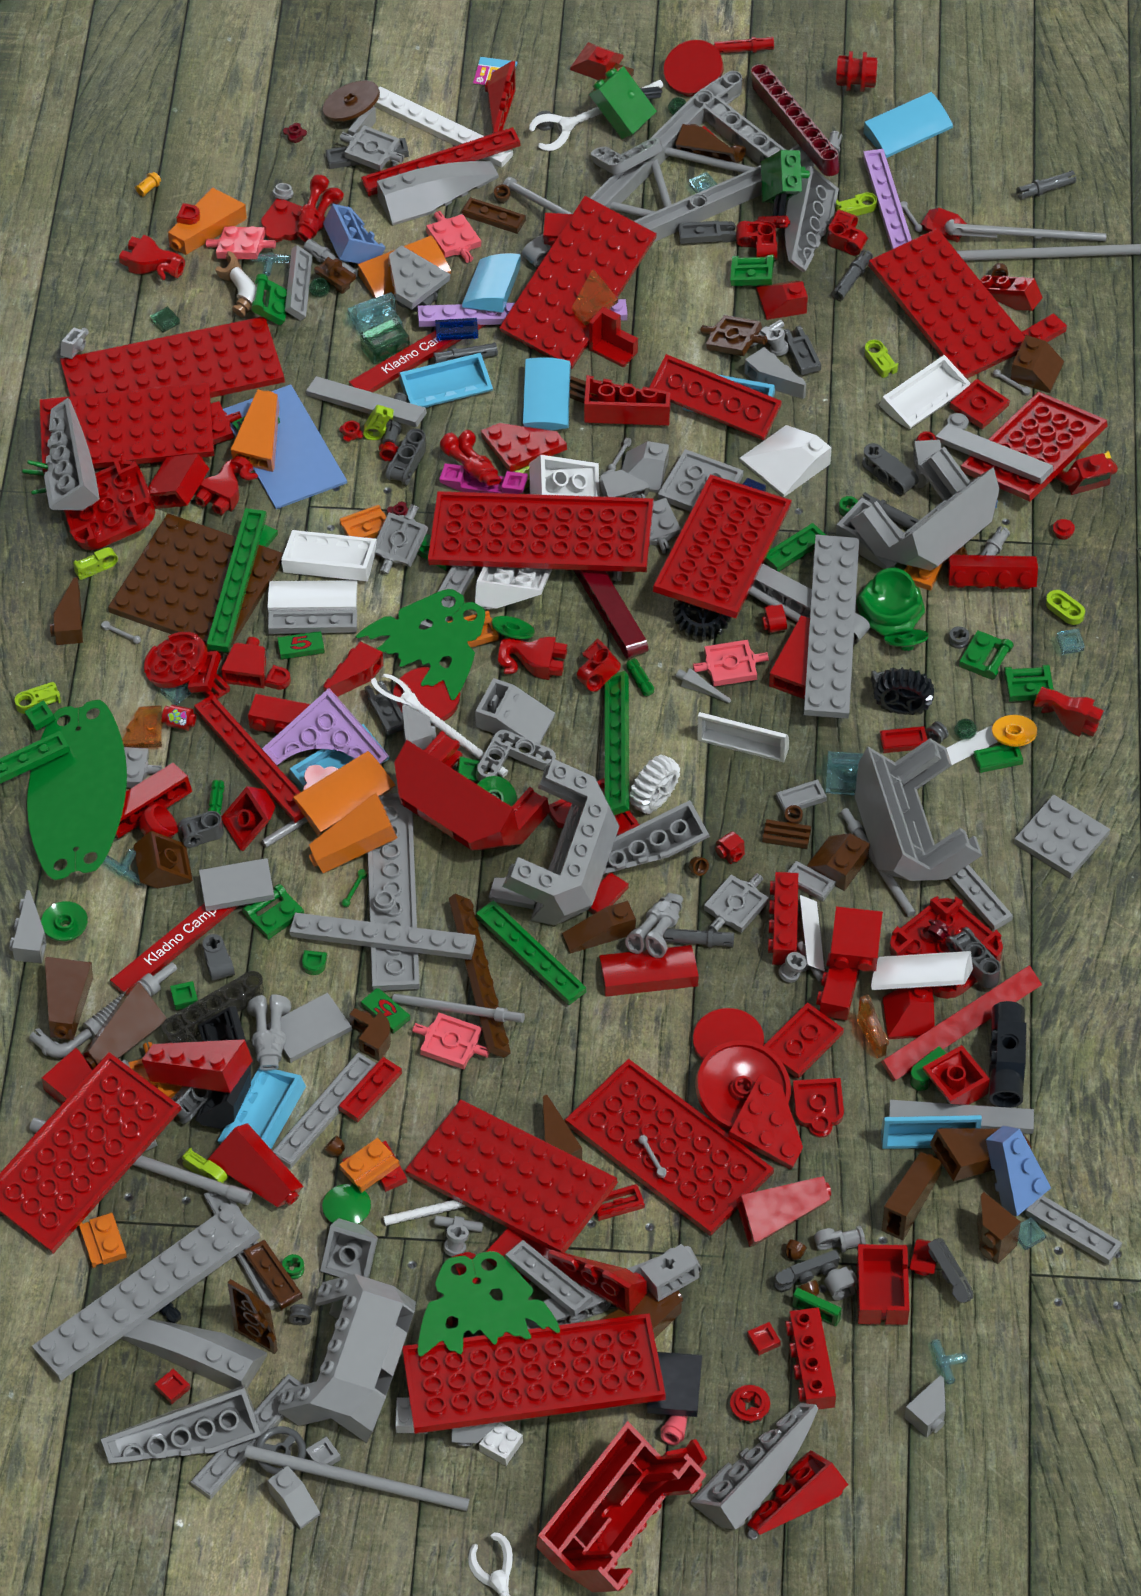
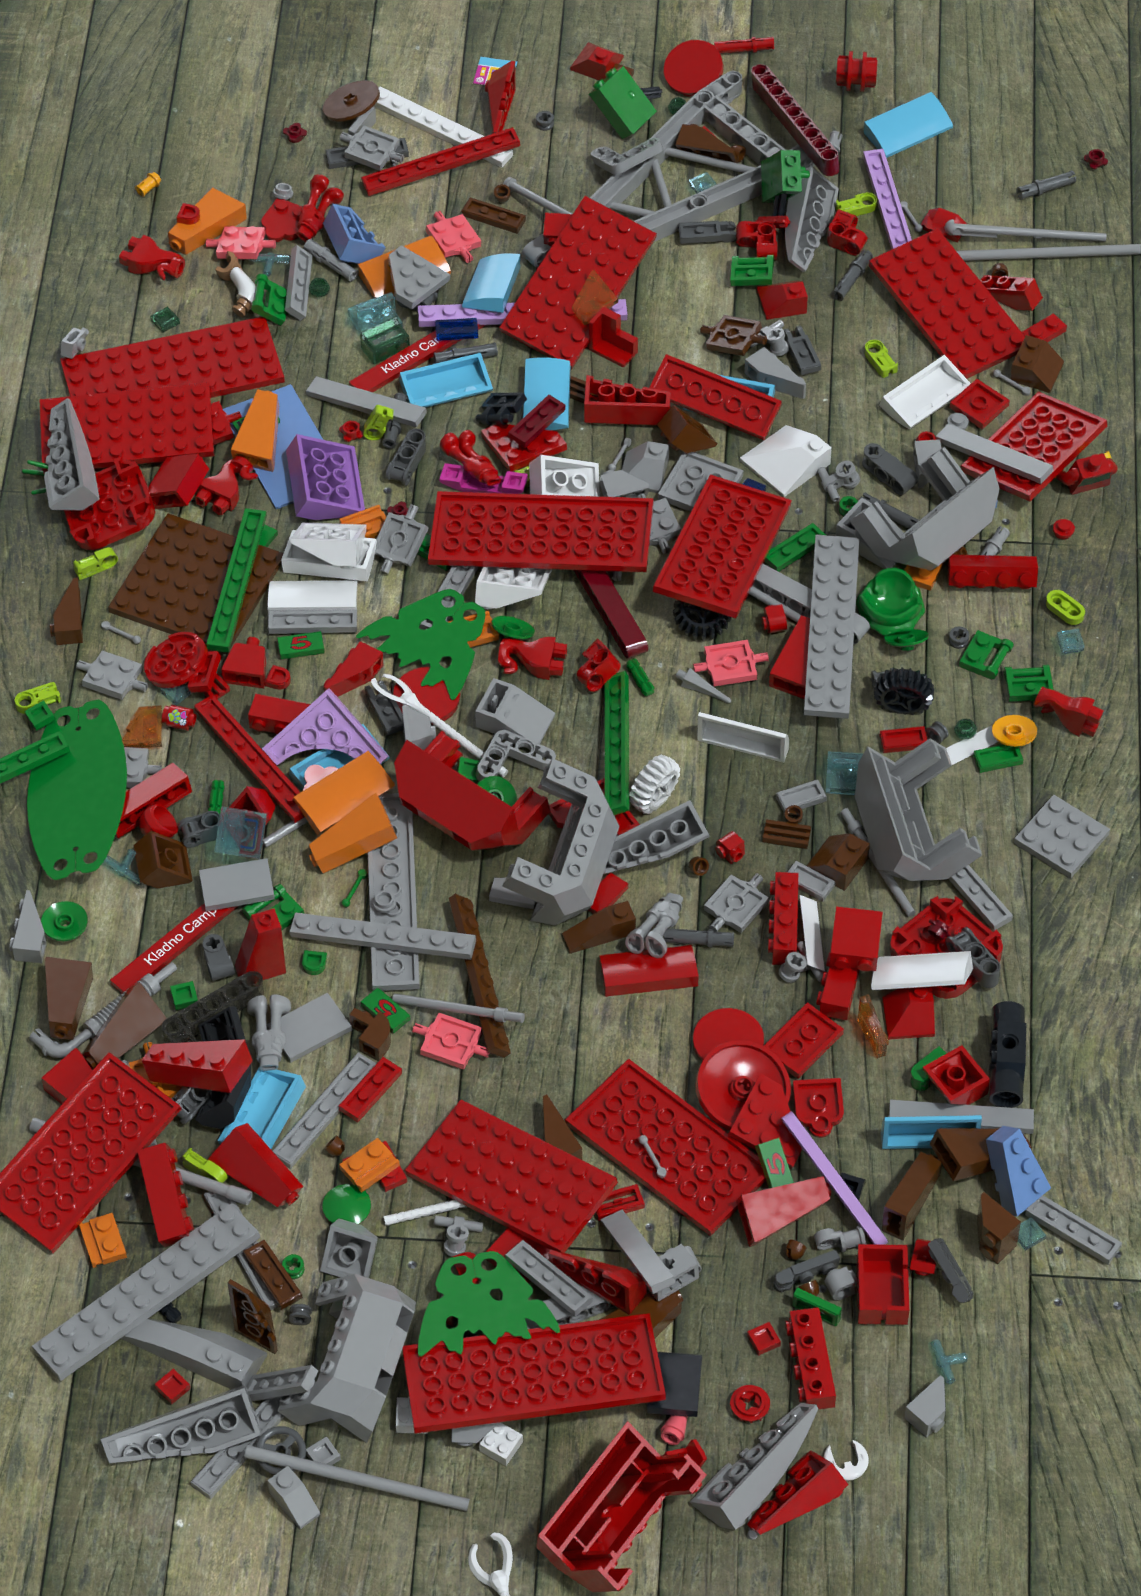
reddish brown hips [314,257,356,294] -> none
light grey wedge [377,161,499,226] -> none
red plate [379,442,398,461] -> none
green plate [476,900,586,1005] -> none
white piece [529,80,663,151] -> none
red tile [881,965,1042,1081] -> none
none -> light grey plate [76,651,148,700]
none -> red brick [138,1142,194,1247]
none -> clear light blue slope [214,807,267,859]
none -> red slope [234,908,286,986]
none -> light grey plate [247,1365,318,1401]
none -> medium lavender slope [286,434,365,520]
none -> white slope [290,523,367,569]
none -> black plate [476,393,527,425]
none -> dark red plate [508,395,565,448]
none -> light grey tile [601,1209,676,1294]
none -> reddish brown slope [657,405,718,454]
none -> green tile [755,1138,794,1189]
none -> lavender beam [781,1111,888,1245]
none -> light grey piece [817,461,860,502]
none -> white head [823,1440,869,1481]
none -> black slope [835,1173,866,1201]
none -> dark red plate [1084,149,1108,169]

